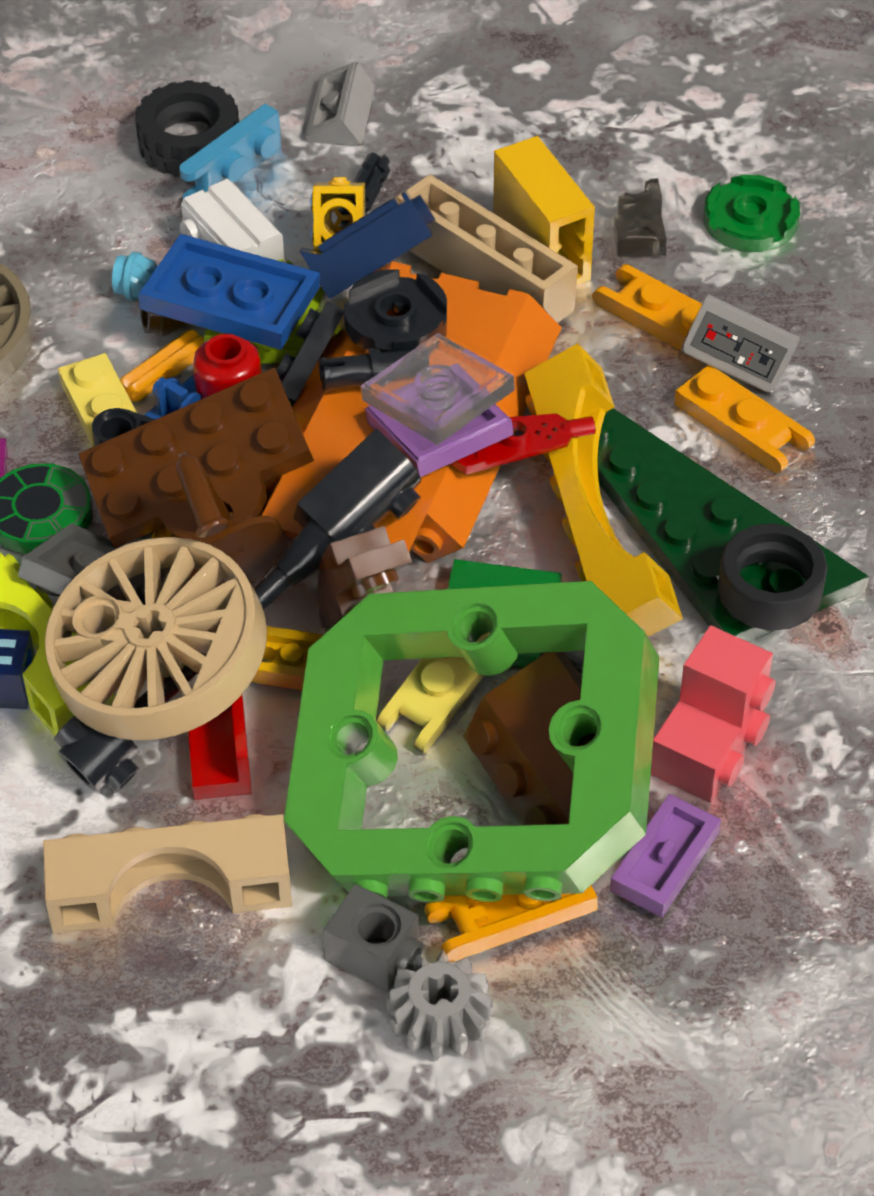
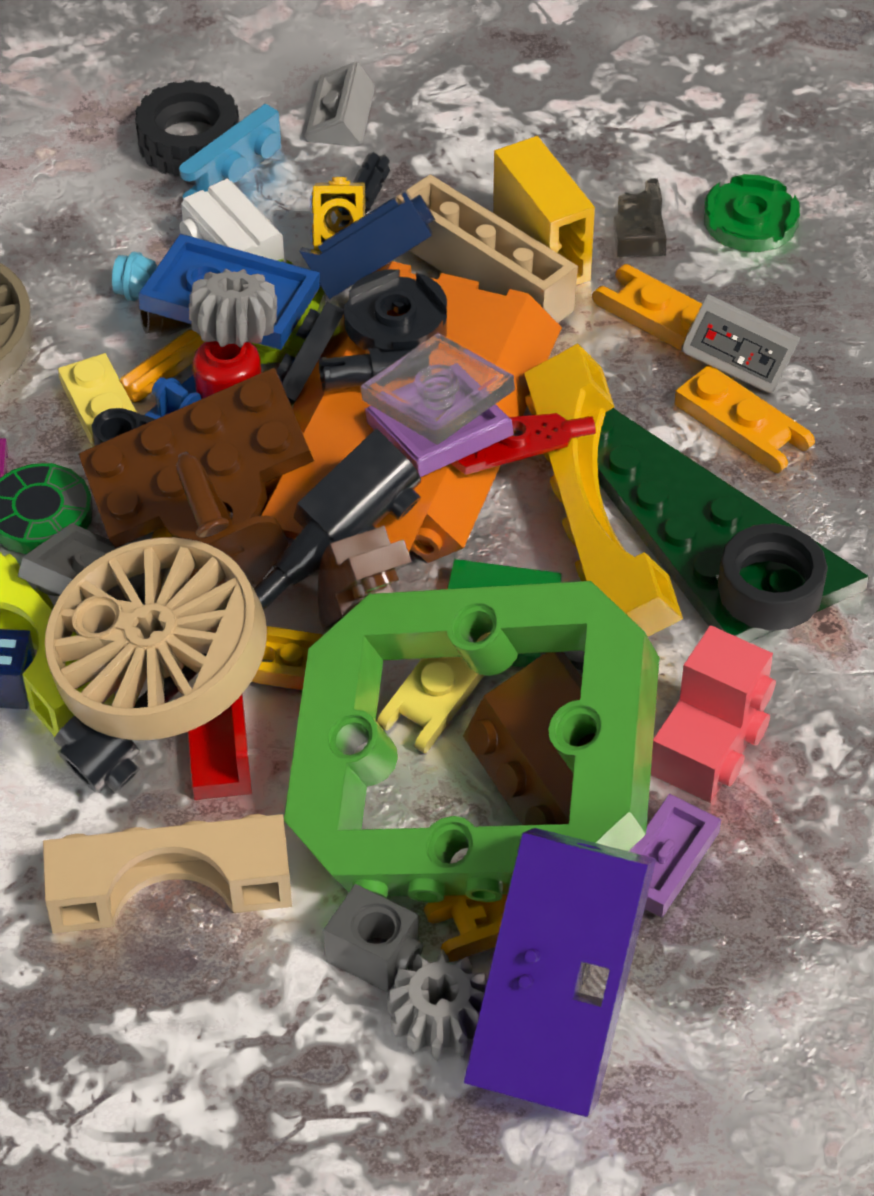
none -> light grey gear [189,268,277,348]
none -> dark purple brick [463,827,656,1118]

